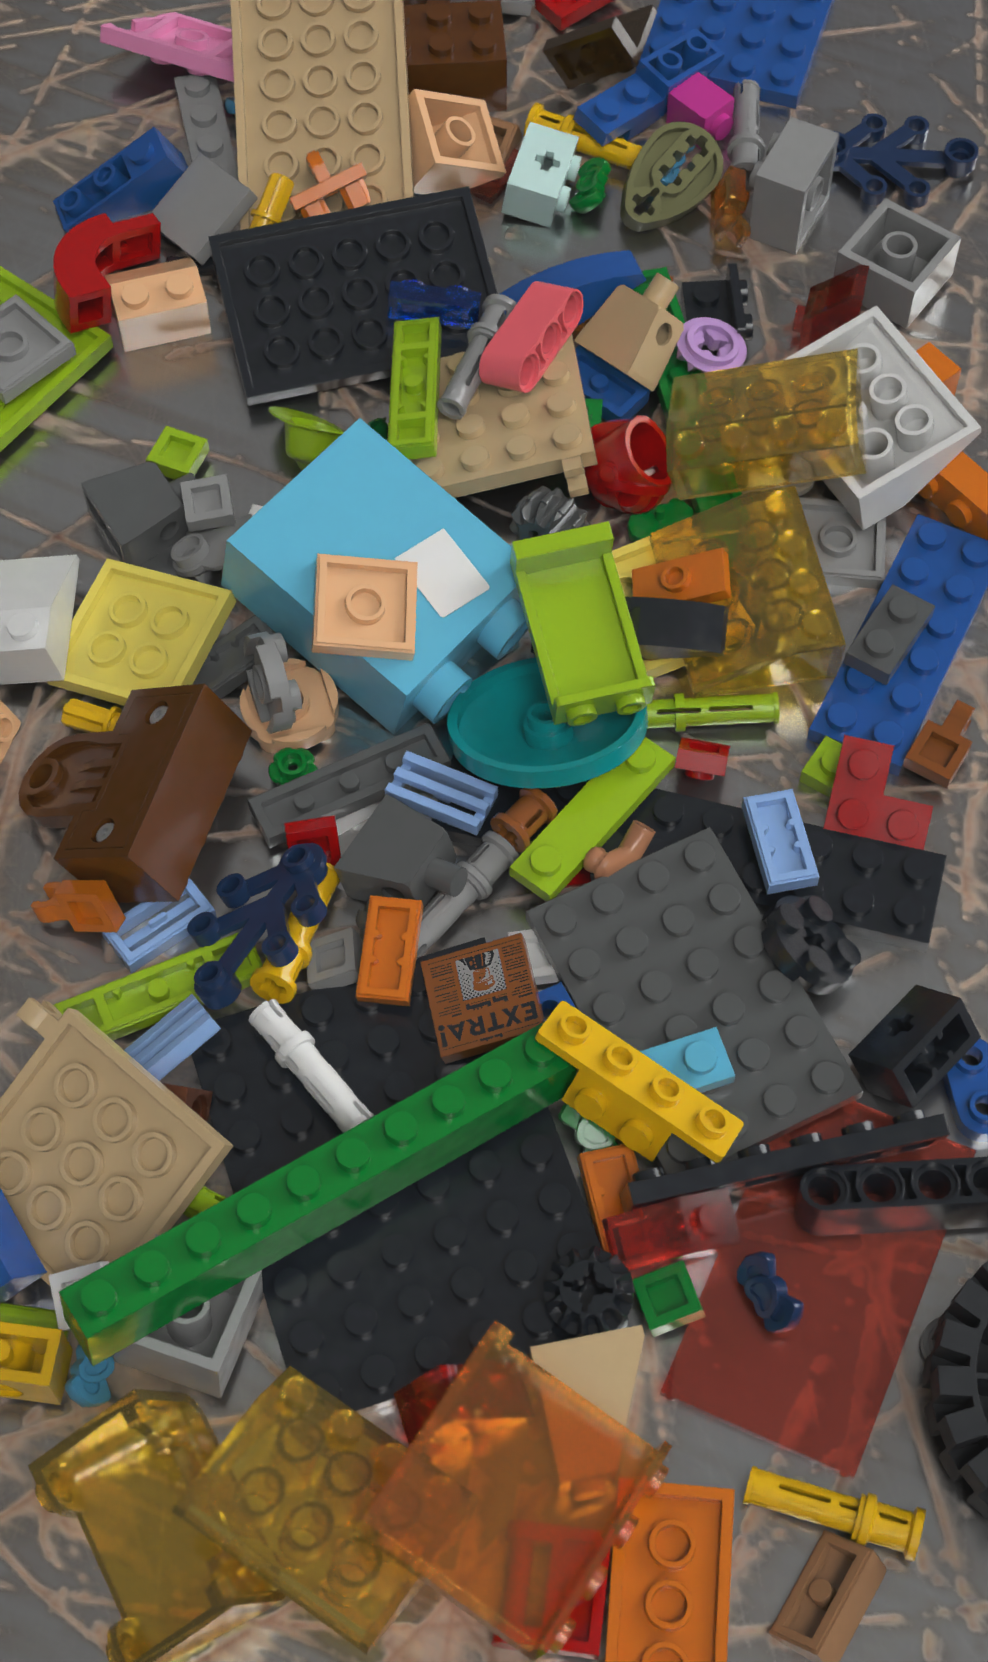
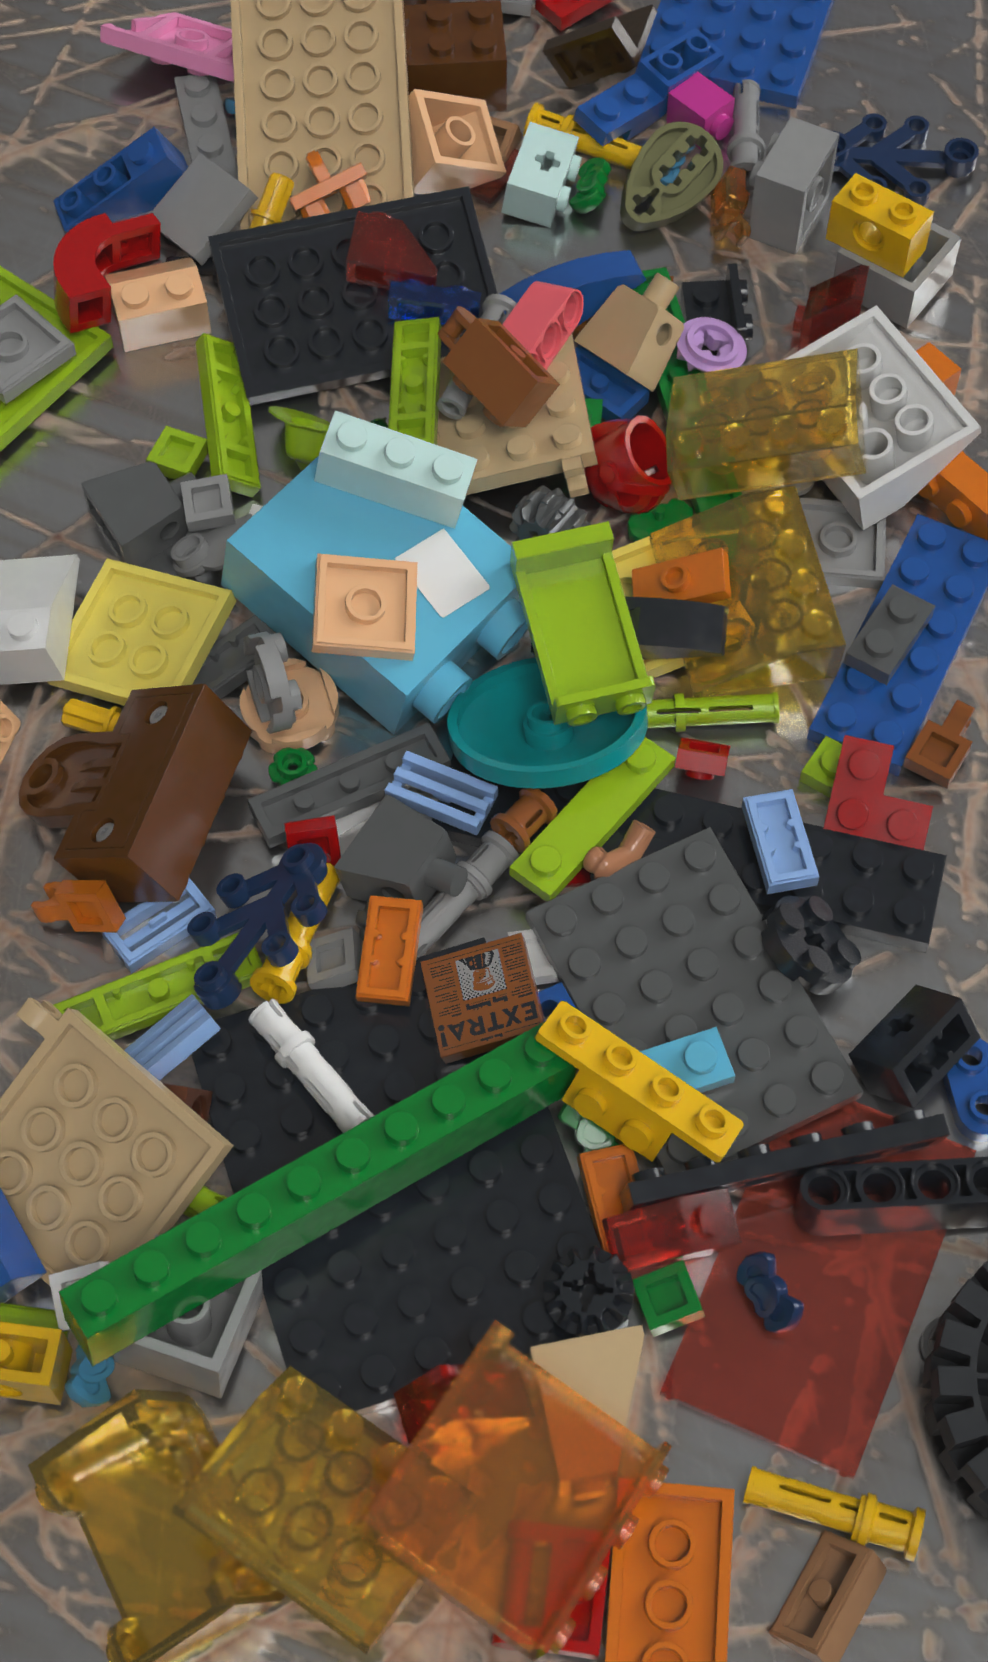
none -> lime plate [195,333,261,498]
none -> light aqua brick [314,410,478,529]
none -> clear red slope [346,211,438,299]
none -> dark orange brick [437,306,560,428]
none -> yellow brick [826,173,934,278]

